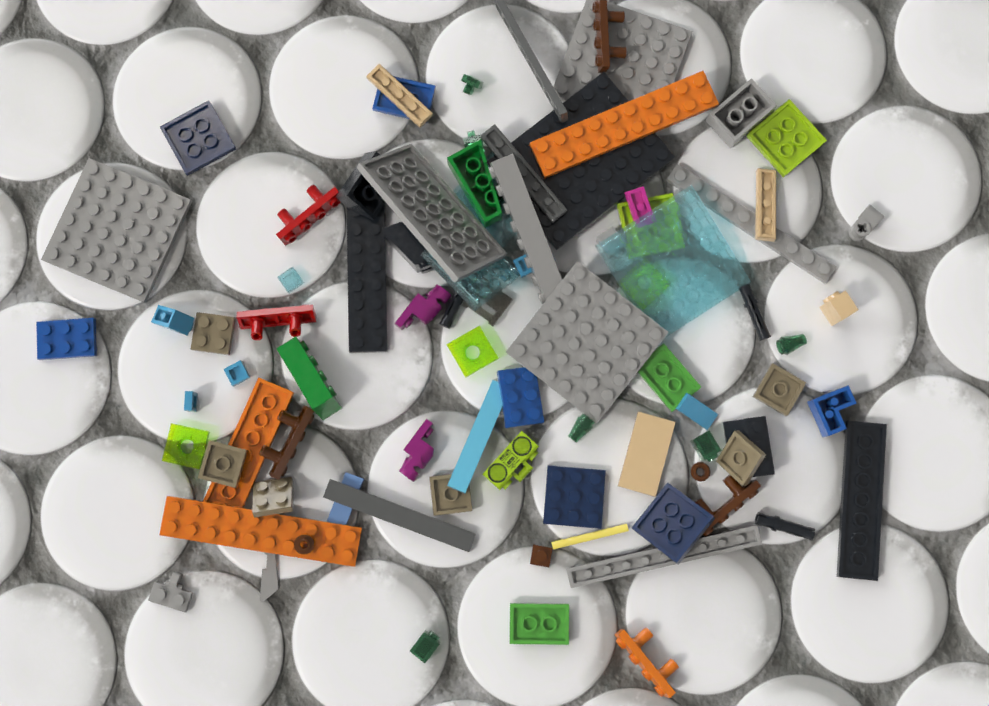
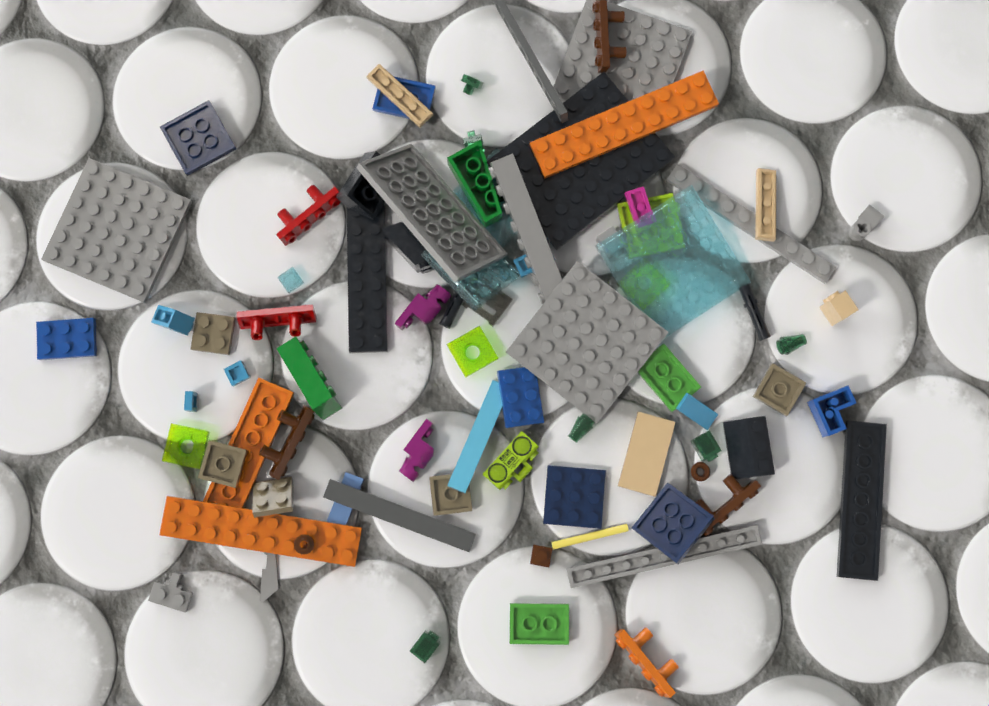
dark grey tile [480,124,568,223] -> none
light grey brick [706,78,777,148] -> none
dark tan plate [716,430,766,486] -> none
lime plate [746,99,827,178] -> none
black pin [754,512,815,541] -> none

